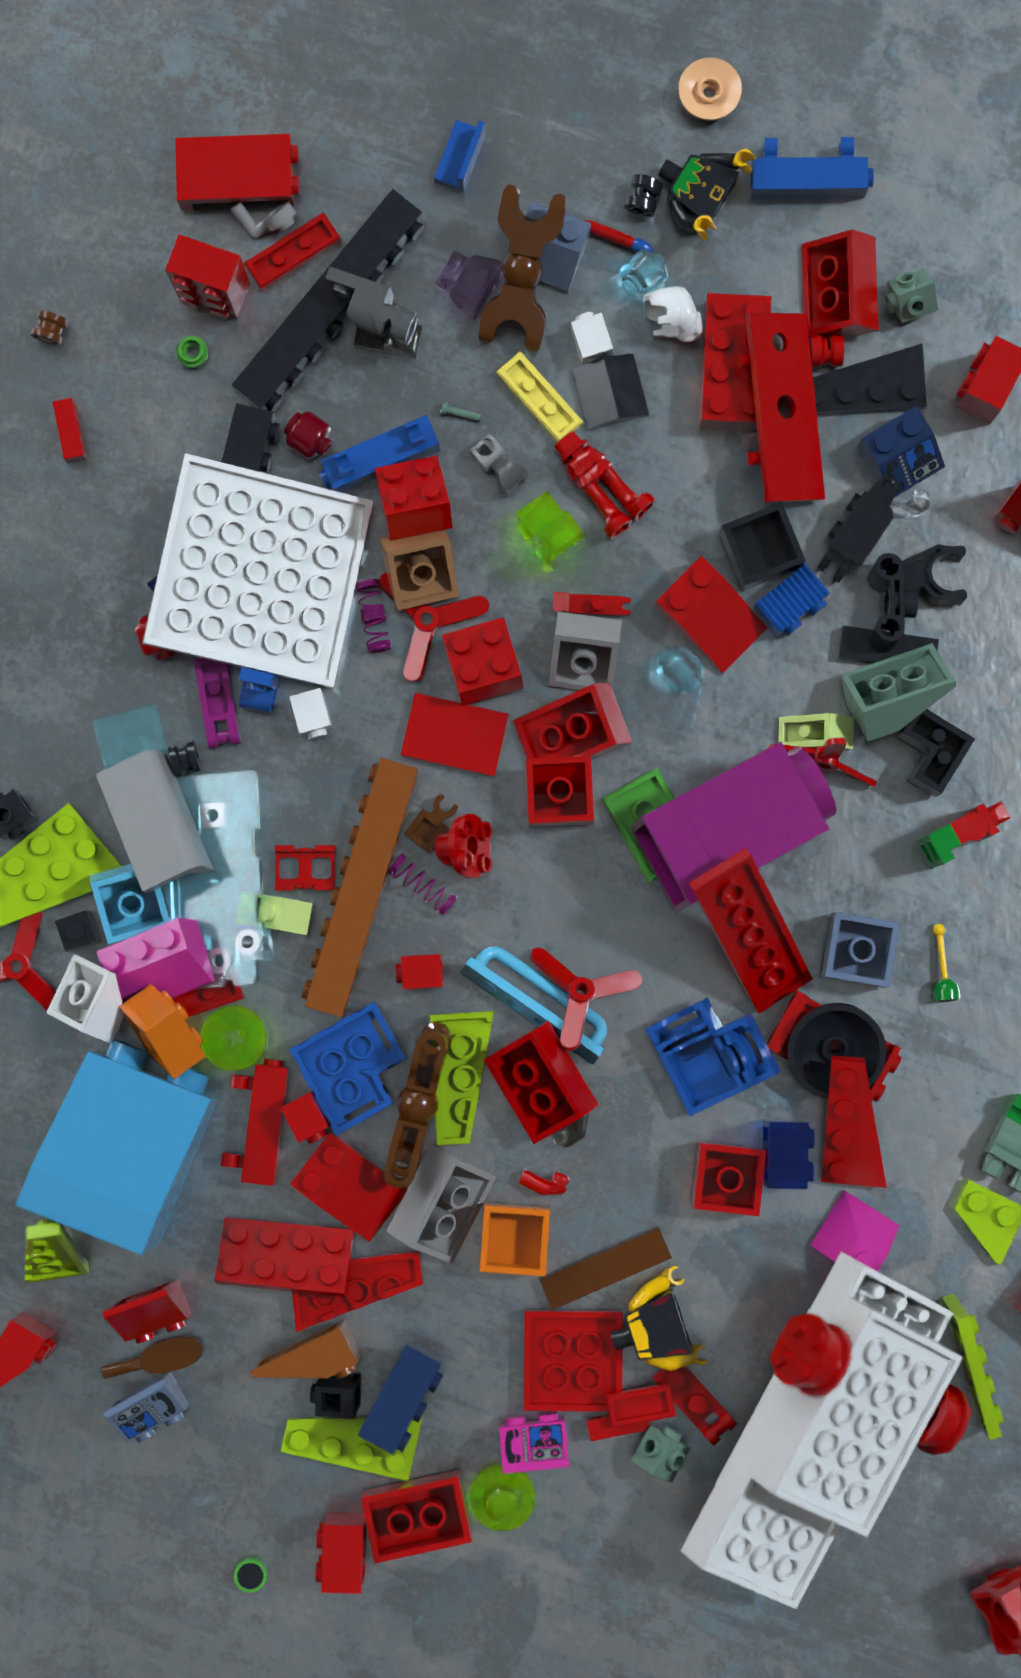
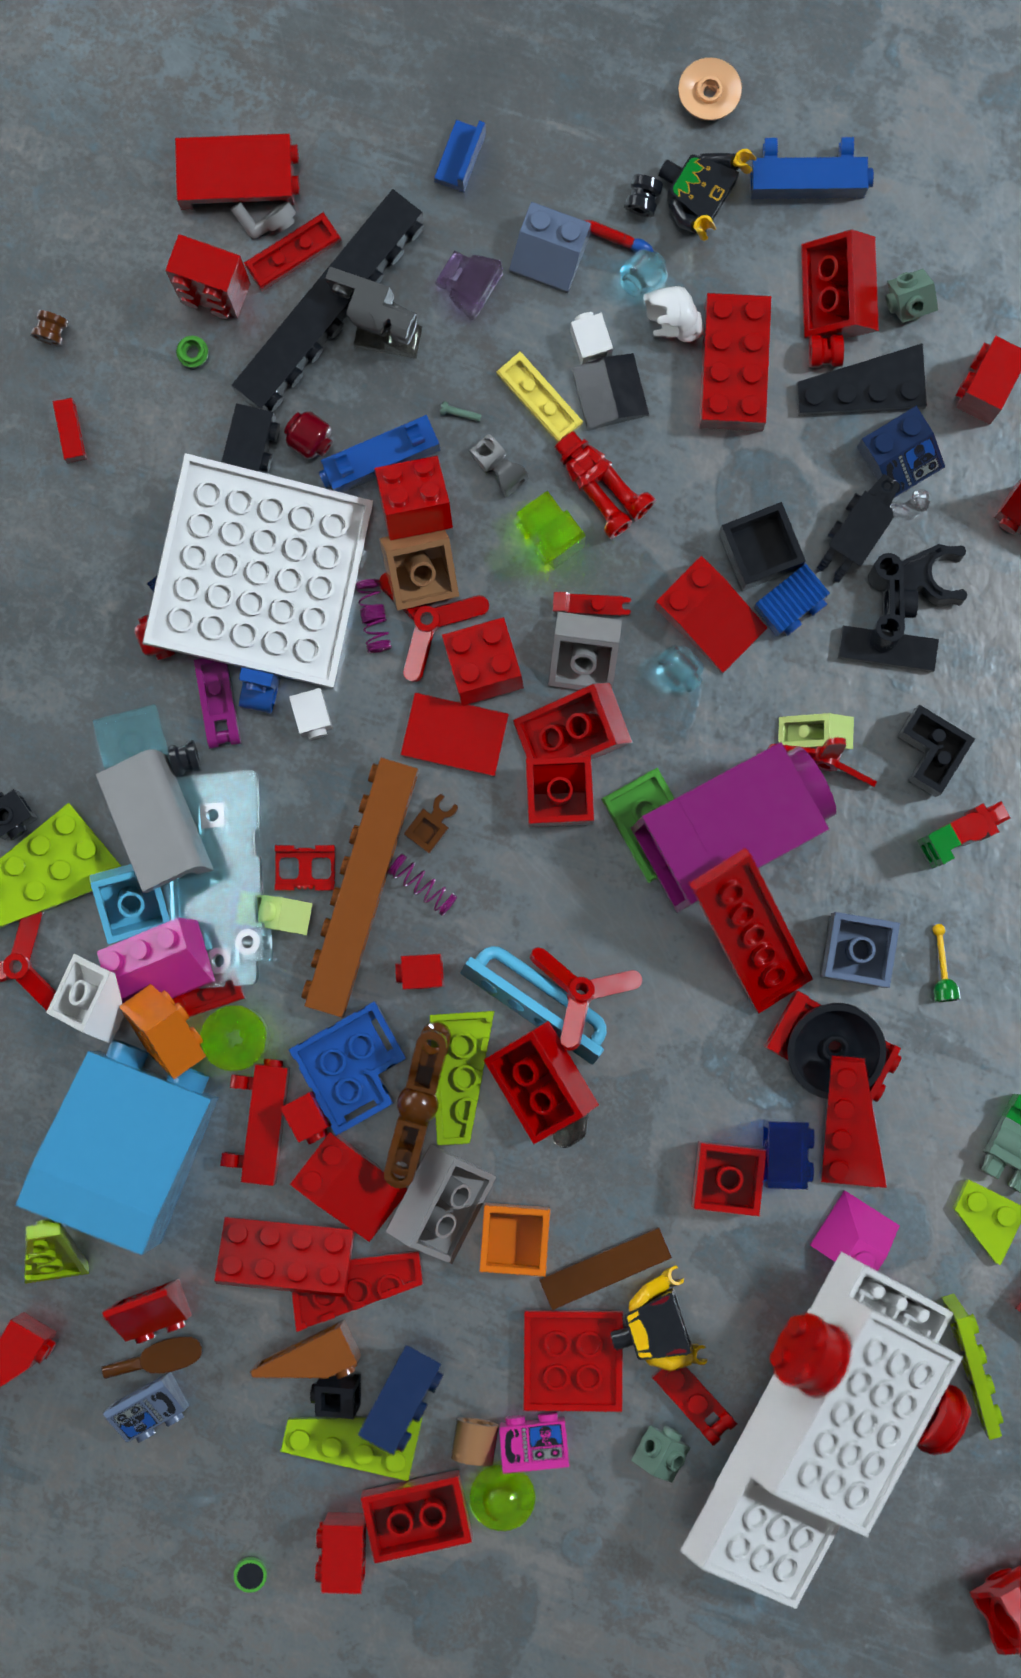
black brick [55,910,102,953] -> none
red plate [435,813,492,879] -> none
reddish brown piece [478,184,567,353] -> none
red arm [519,1170,570,1195] -> none
red piece [586,1414,650,1442] -> none
red tile [605,1382,676,1429] -> none
blue piece [646,997,781,1116] -> none
red piece [736,313,825,502] -> none
sand green slope [841,643,957,741] -> none
none -> medium nougat piece [451,1417,499,1466]

